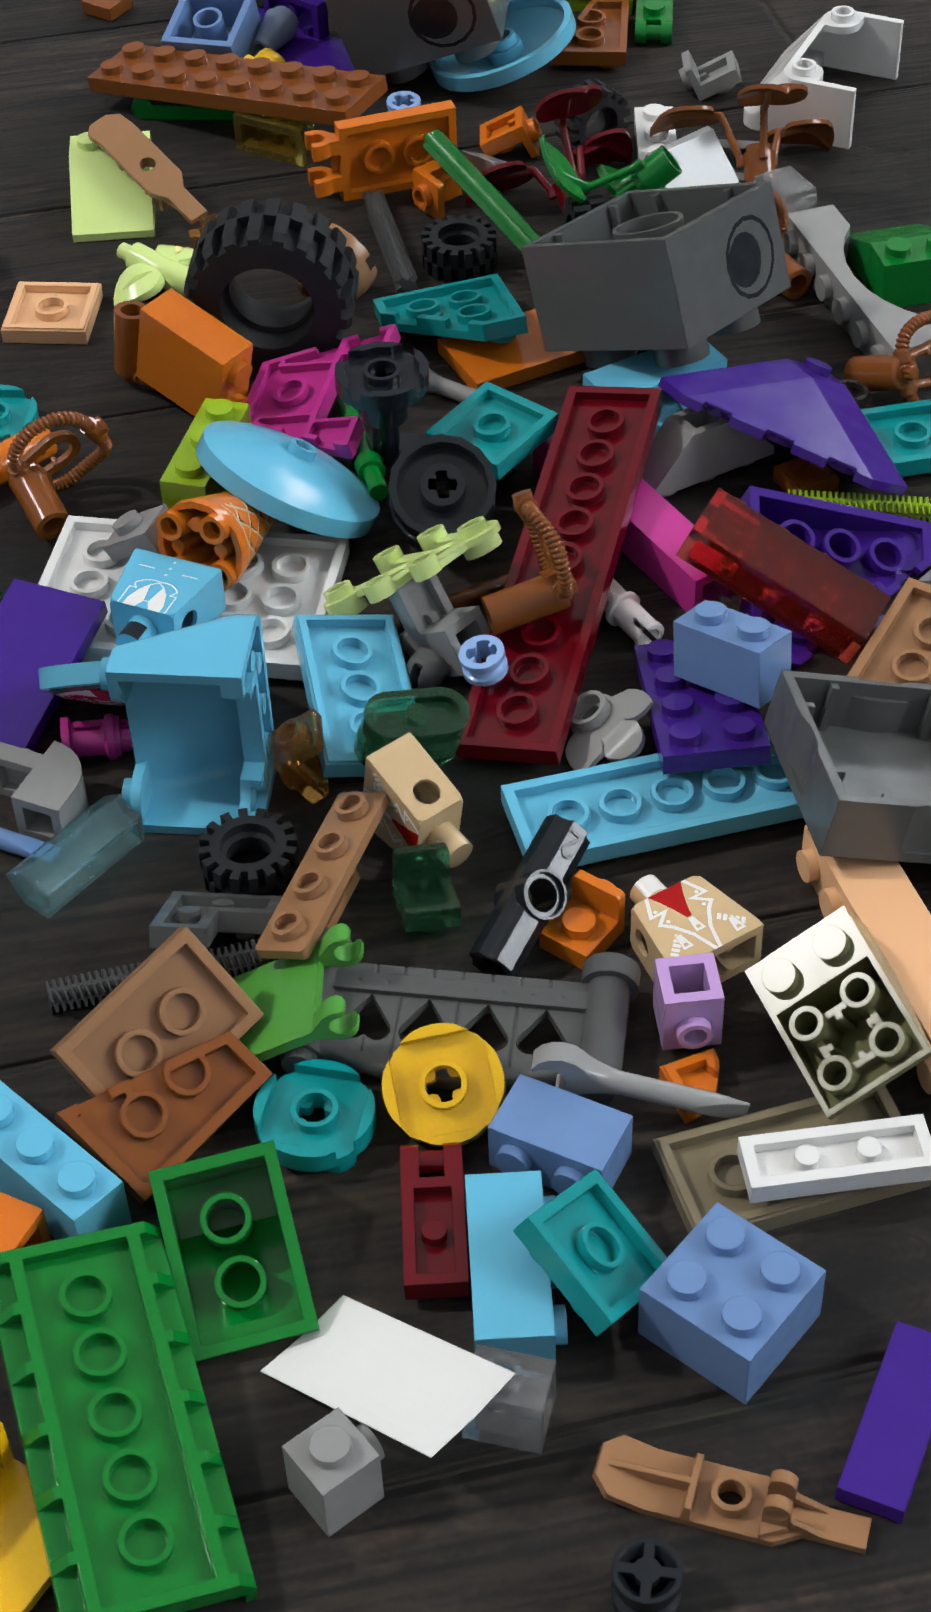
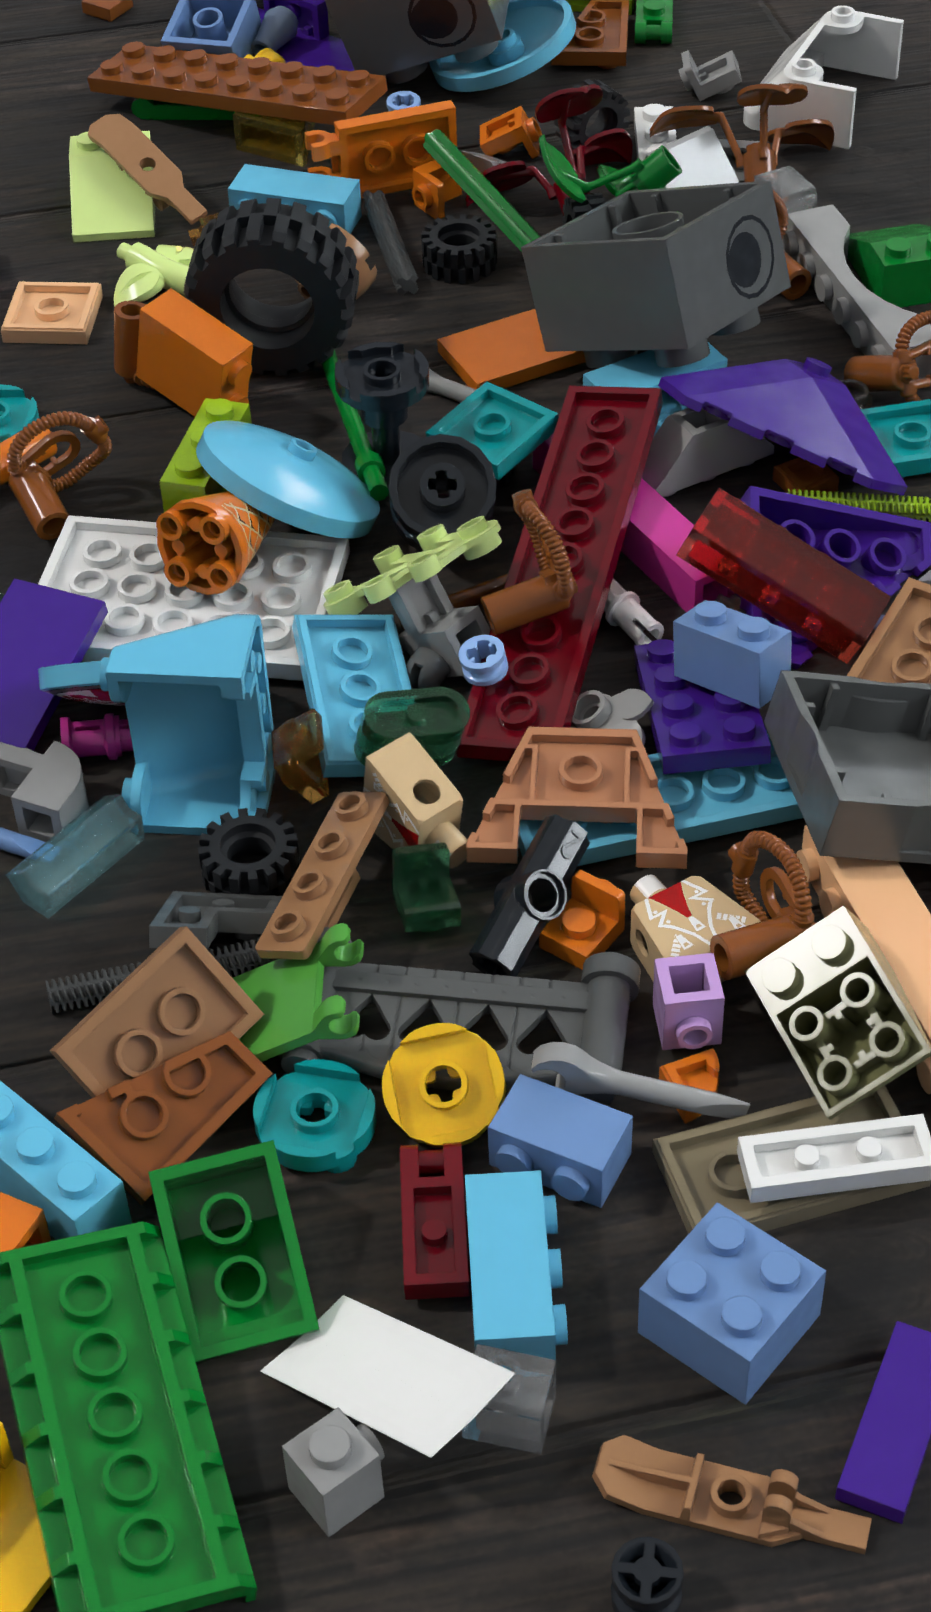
light grey bracket [102,504,168,562] -> none
medium azure torso [110,548,226,646] -> none
dark pink wing [245,324,401,459] -> none
teal plate [373,273,528,343] -> none
teal plate [513,1168,667,1337] -> none
none -> medium azure brick [228,164,362,234]
none -> nougat wing [466,727,687,869]
none -> dark orange piece [710,831,816,980]

